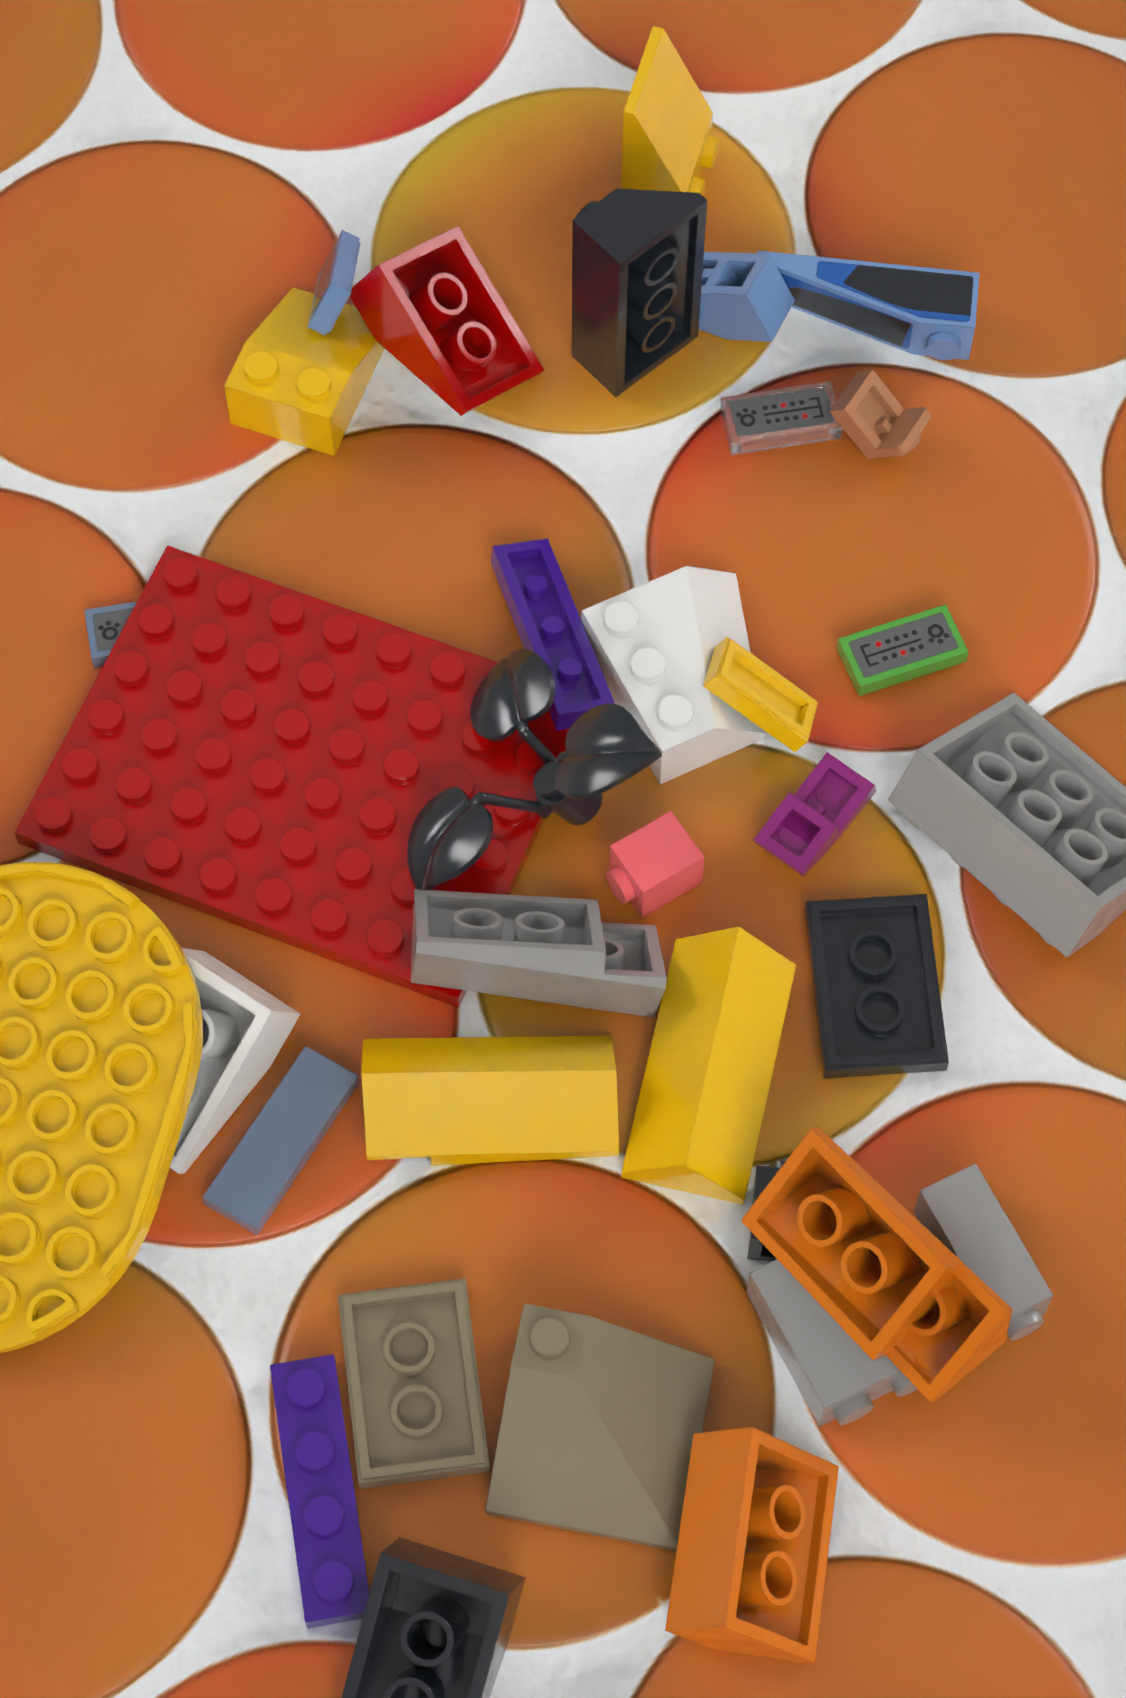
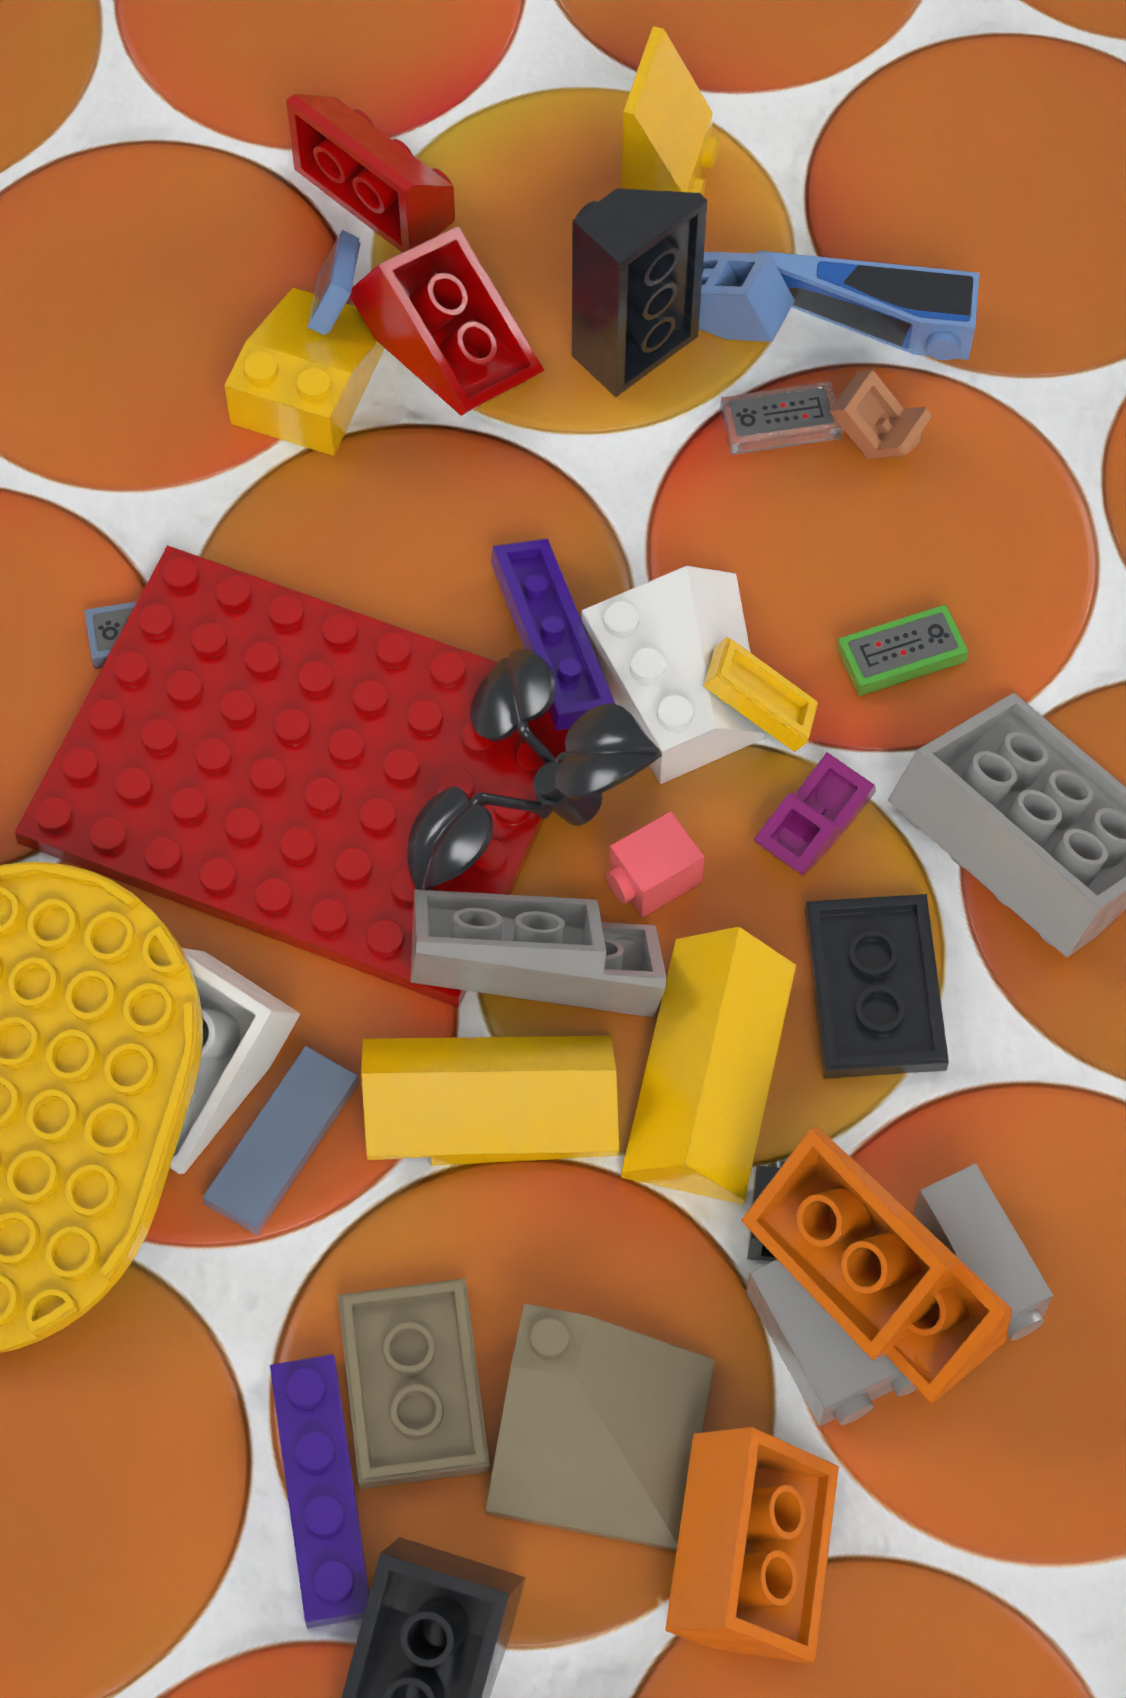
none -> red slope [286,94,455,253]

